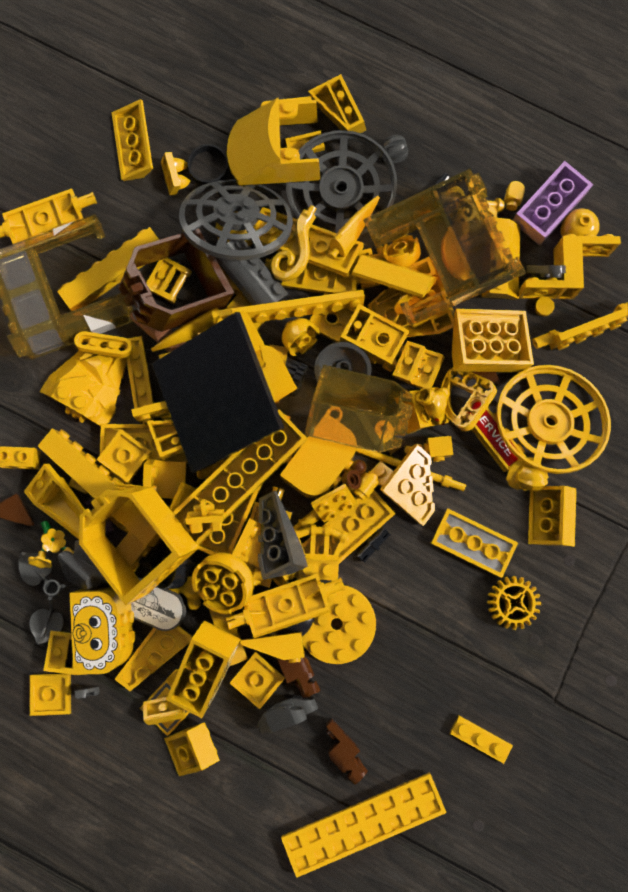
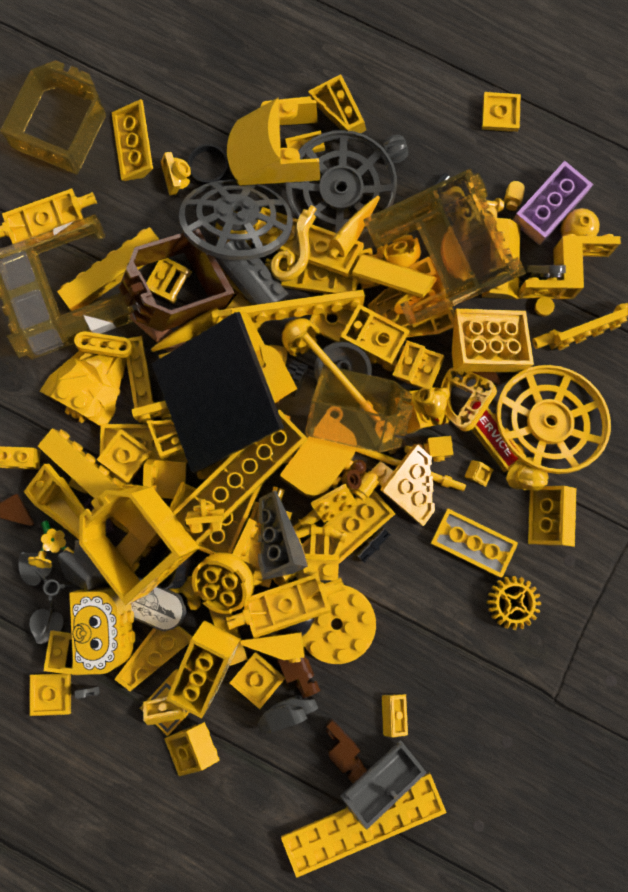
yellow plate [450,715,513,764] -> none
none -> clear yellow container [0,60,106,175]
none -> yellow tile [172,159,191,180]
none -> yellow bar [301,333,381,423]
none -> dark grey container [340,740,427,830]
none -> yellow slope [382,694,408,737]
none -> yellow slope [465,460,493,487]
none -> yellow plate [482,92,521,132]

